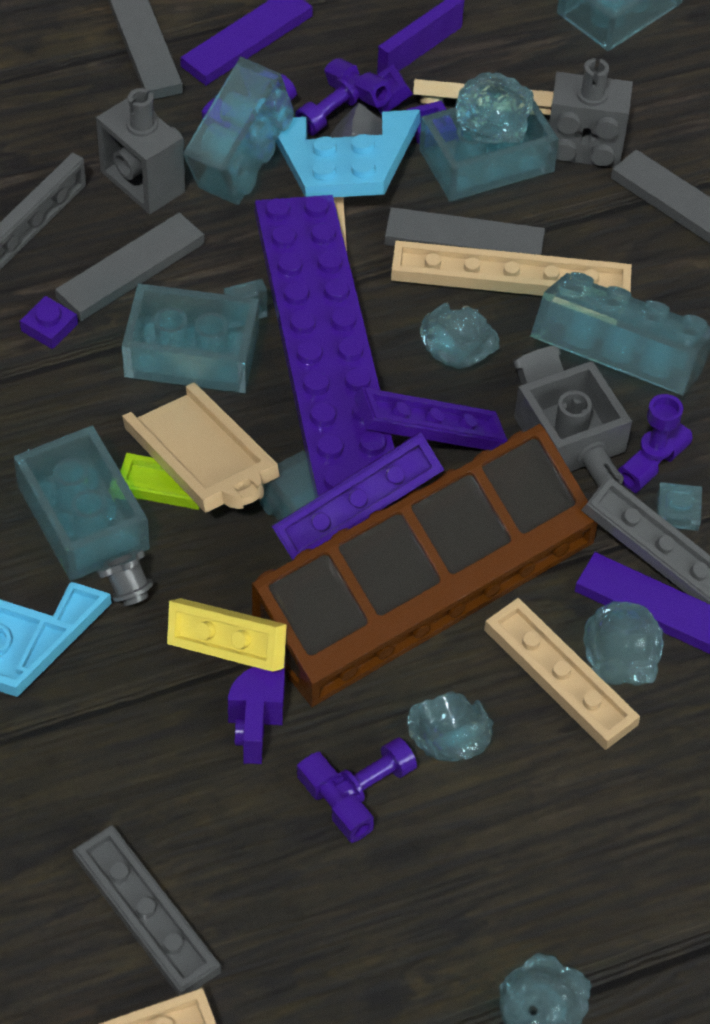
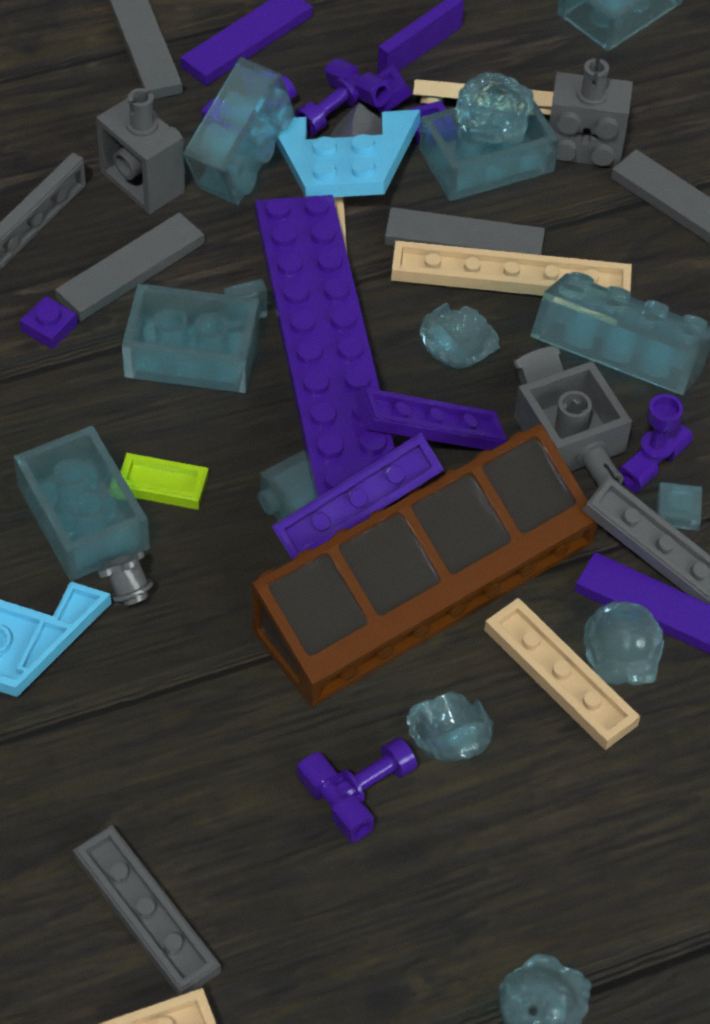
tan piece [122,382,280,513] -> none
light yellow plate [167,598,287,672] -> none
dark purple brick [228,663,285,764] -> none

